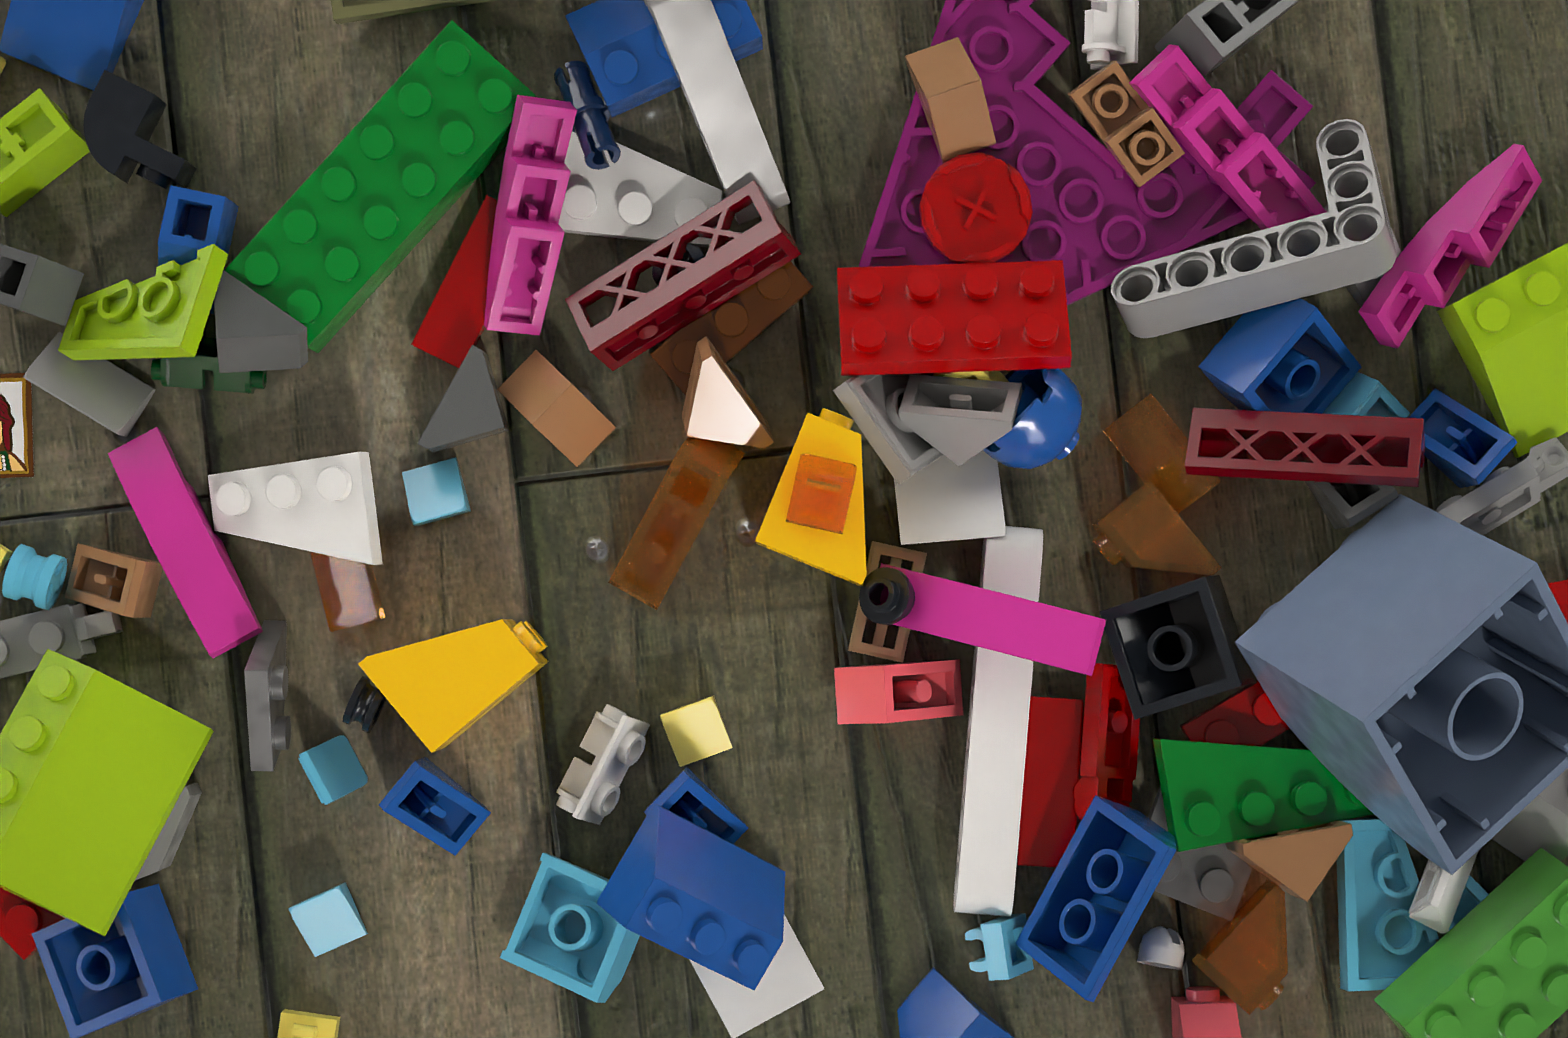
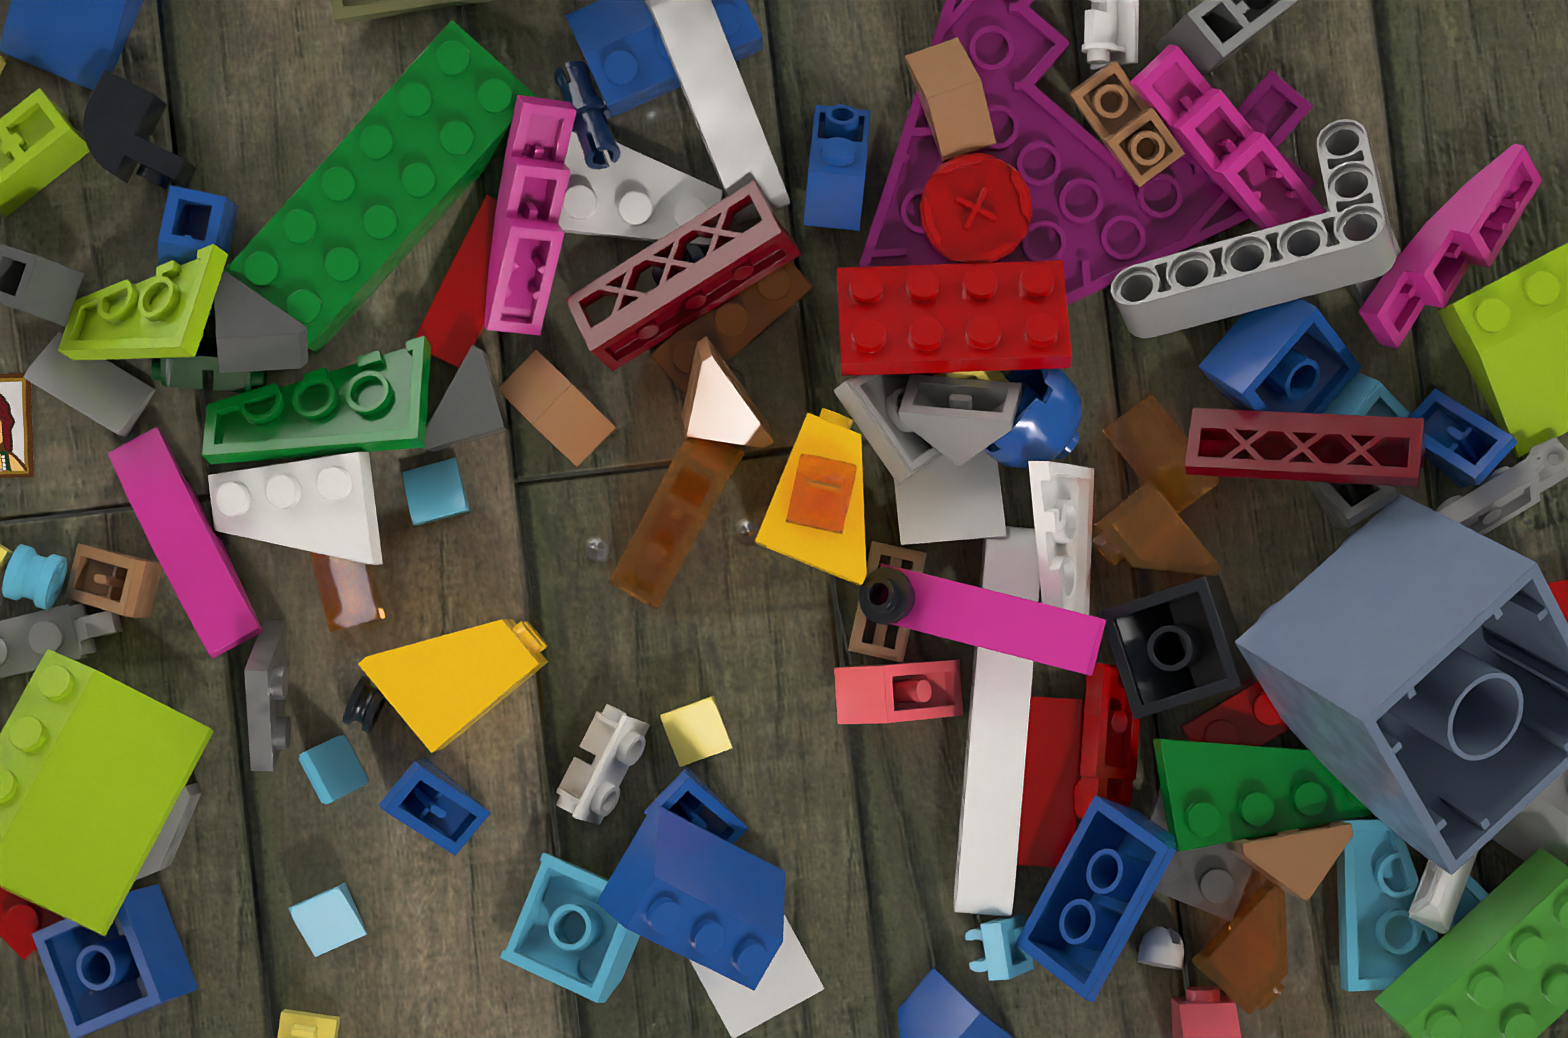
none -> green wing [202,336,431,464]
none -> blue slope [803,105,871,231]
none -> white wing [1028,461,1094,615]

